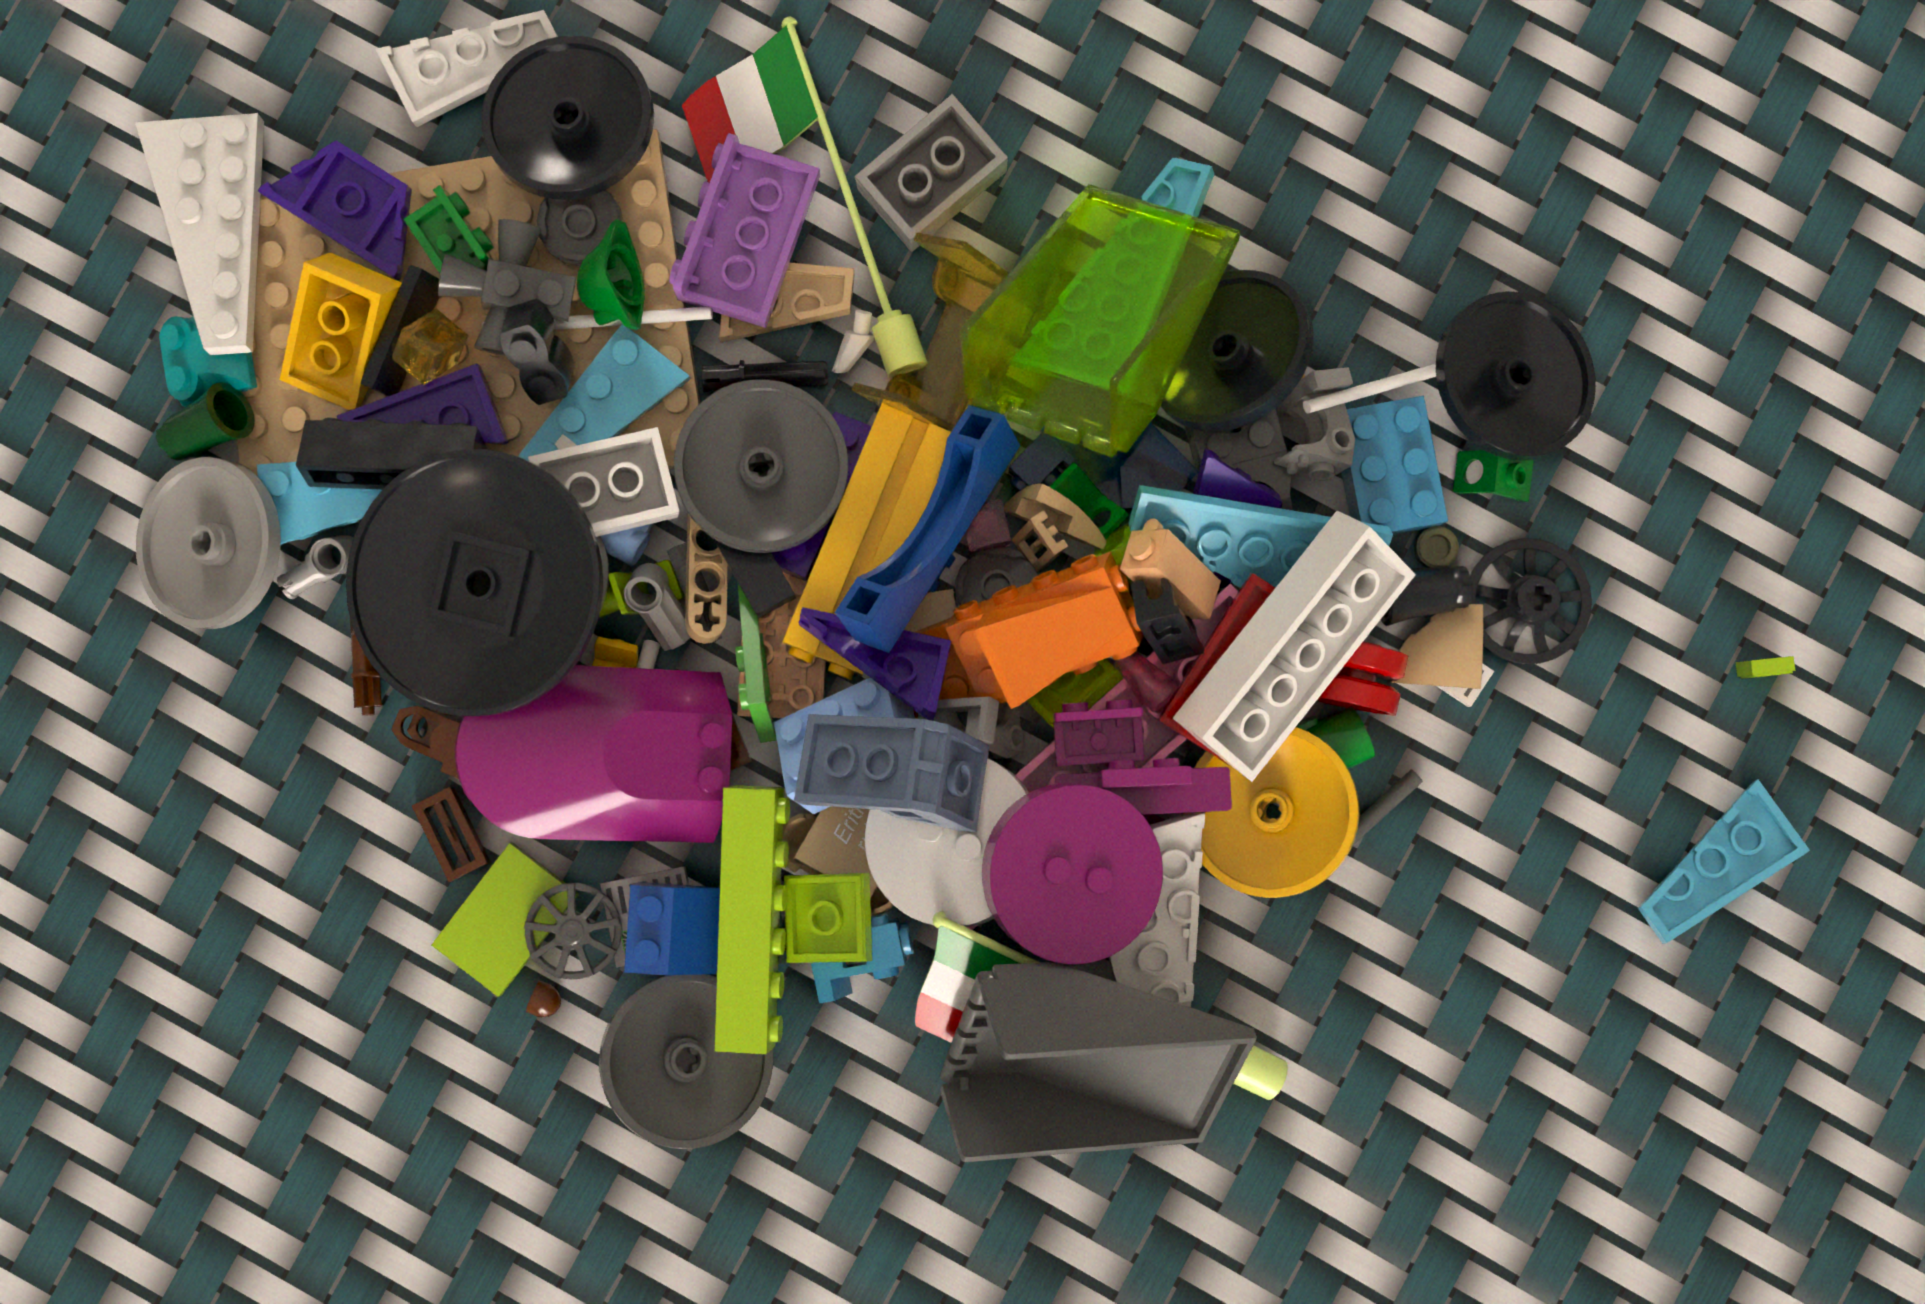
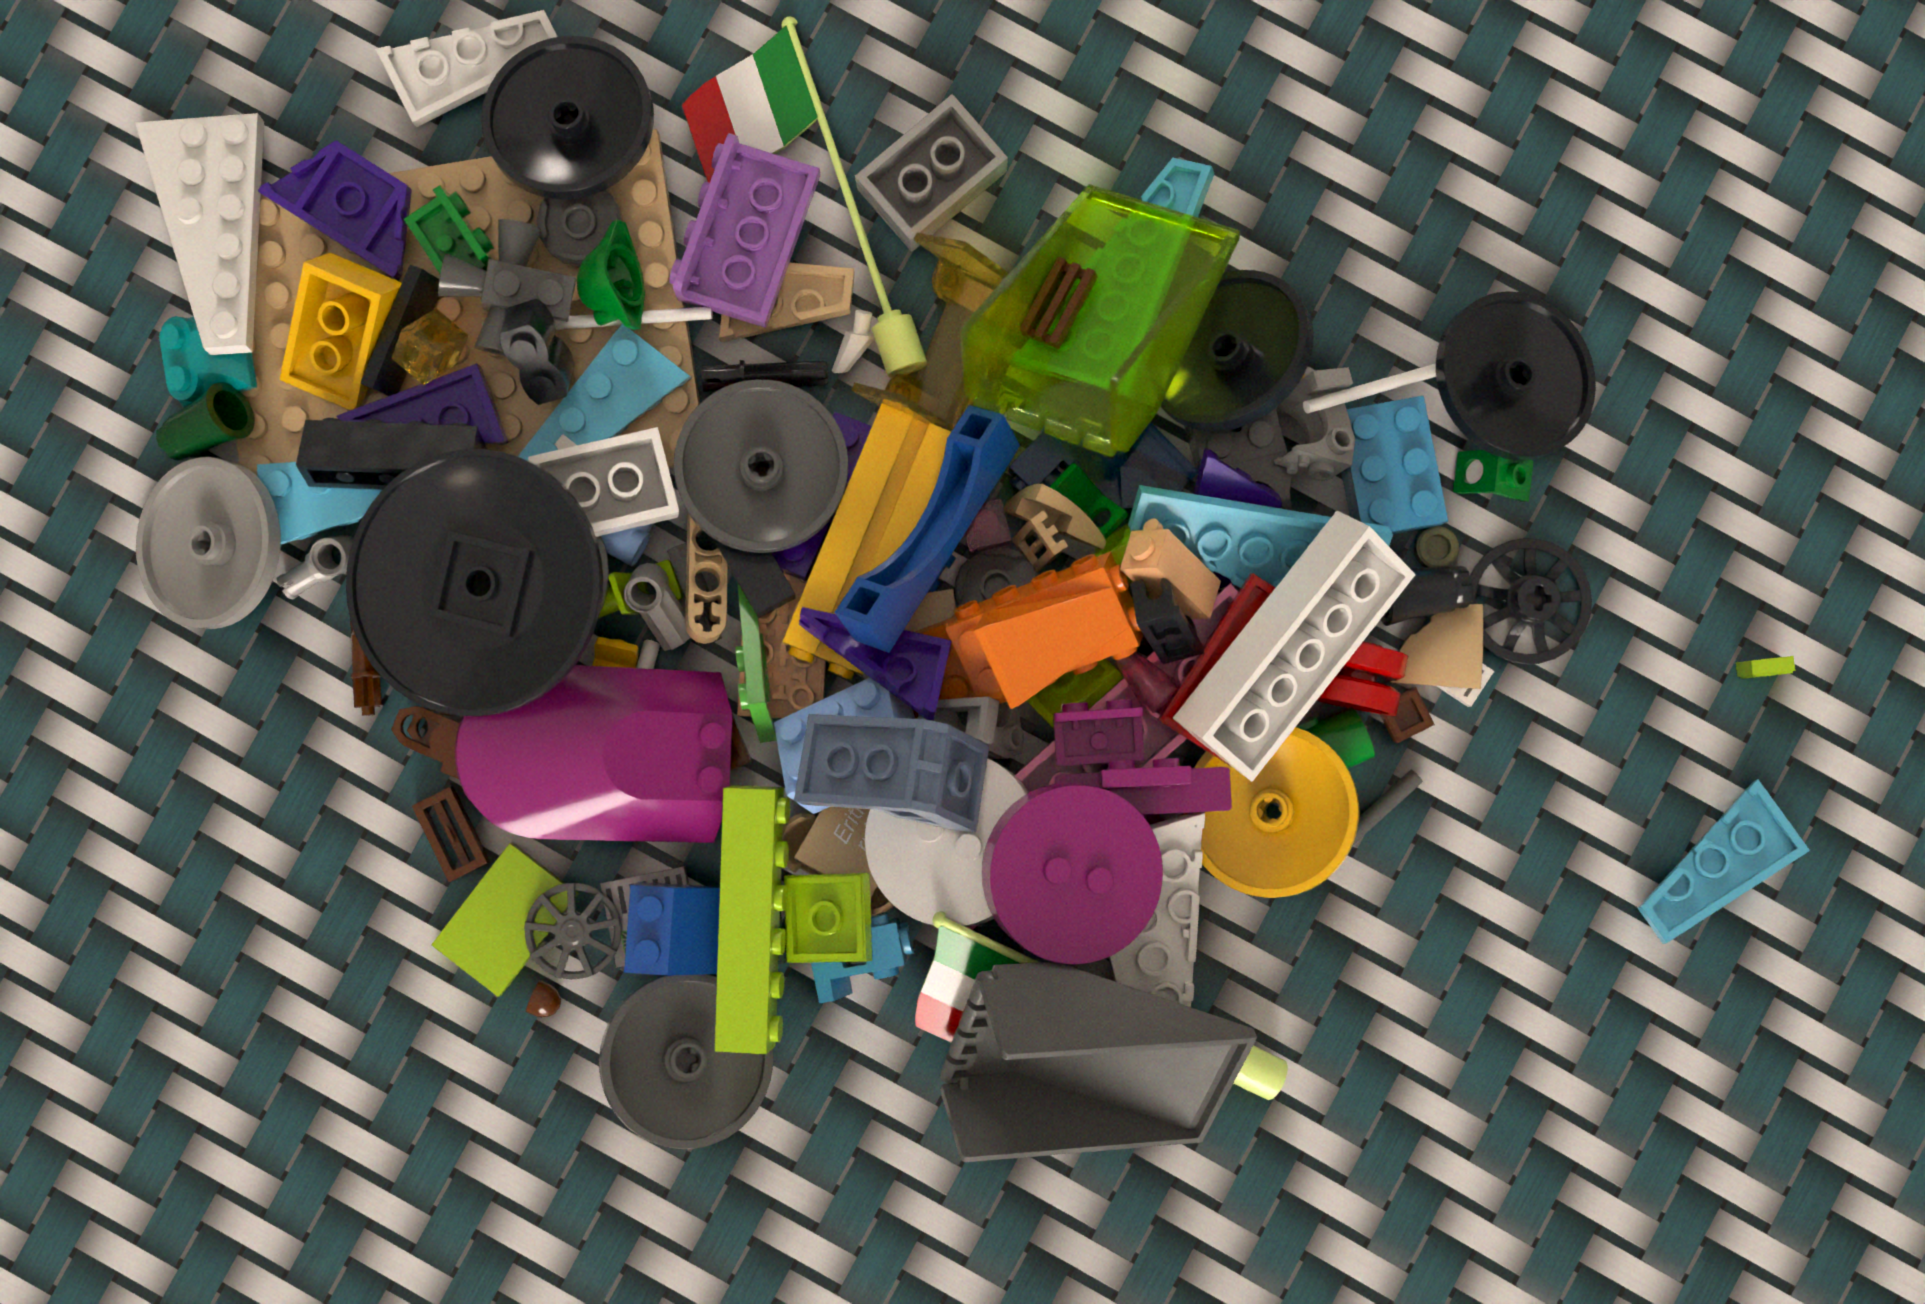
none -> reddish brown tile [1019,257,1098,349]
none -> reddish brown tile [1380,687,1435,744]

